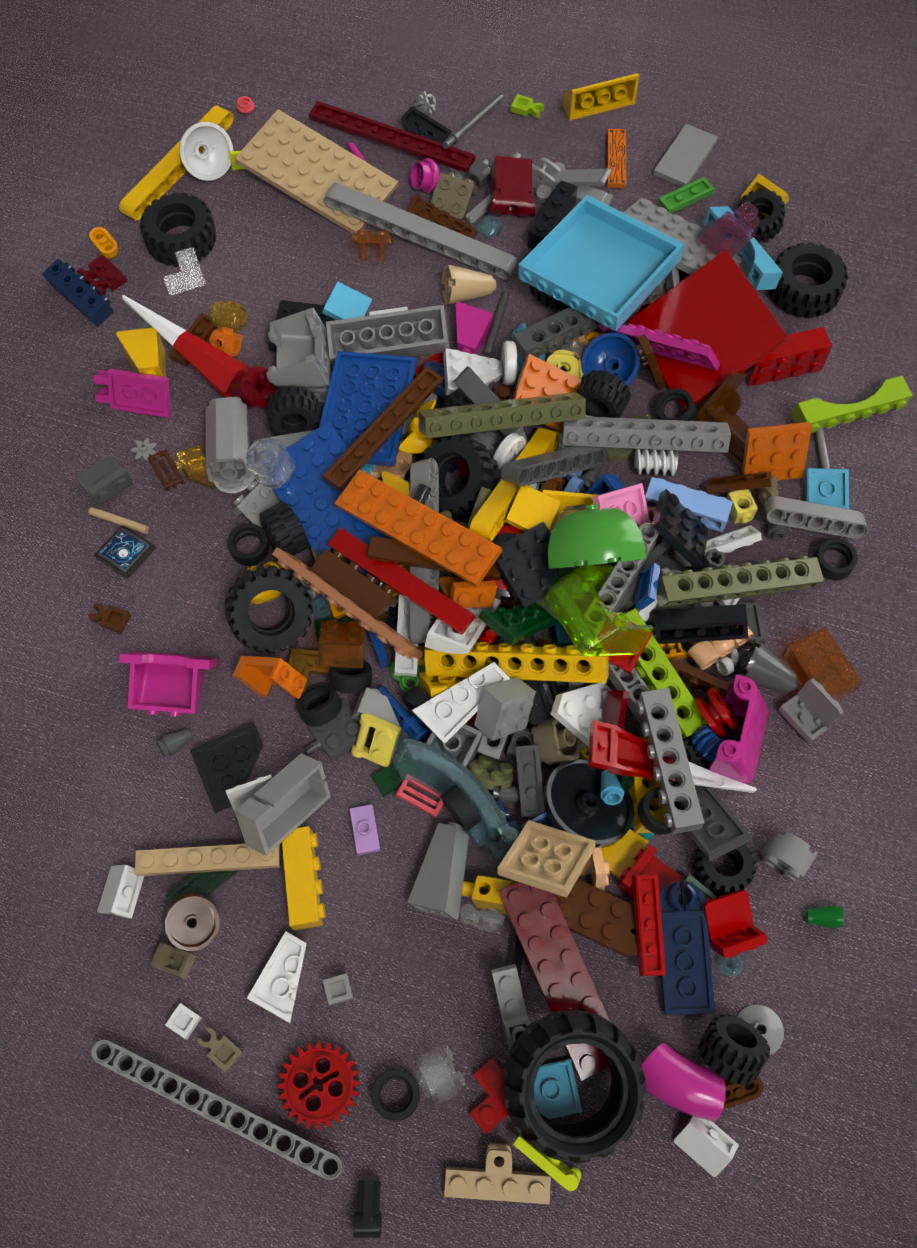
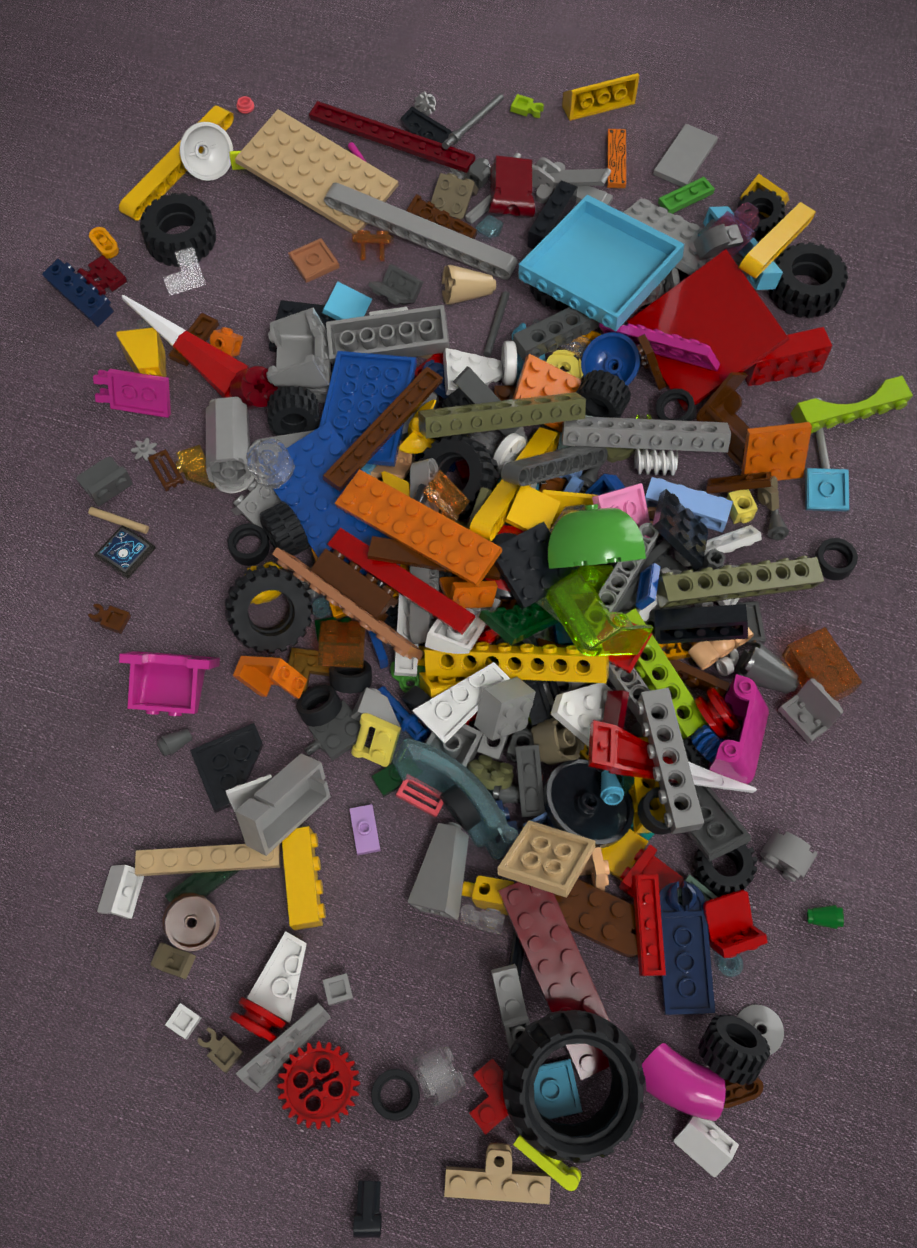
light grey beam [91,1040,344,1180] -> none
clear yellow tile [209,300,249,331] -> none
dark pink piece [410,158,440,193] -> none
dark pink slope [456,301,493,355] -> none
light grey beam [764,496,868,539] -> none
none -> red wheel [229,997,286,1043]
none -> light grey wing [236,1003,331,1093]
none -> nougat tile [288,238,339,283]
none -> dark grey bracket [368,264,424,305]
none -> clear orange plate [422,470,470,521]
none -> flat silver brick [693,224,743,260]
none -> yellow beam [739,202,816,279]

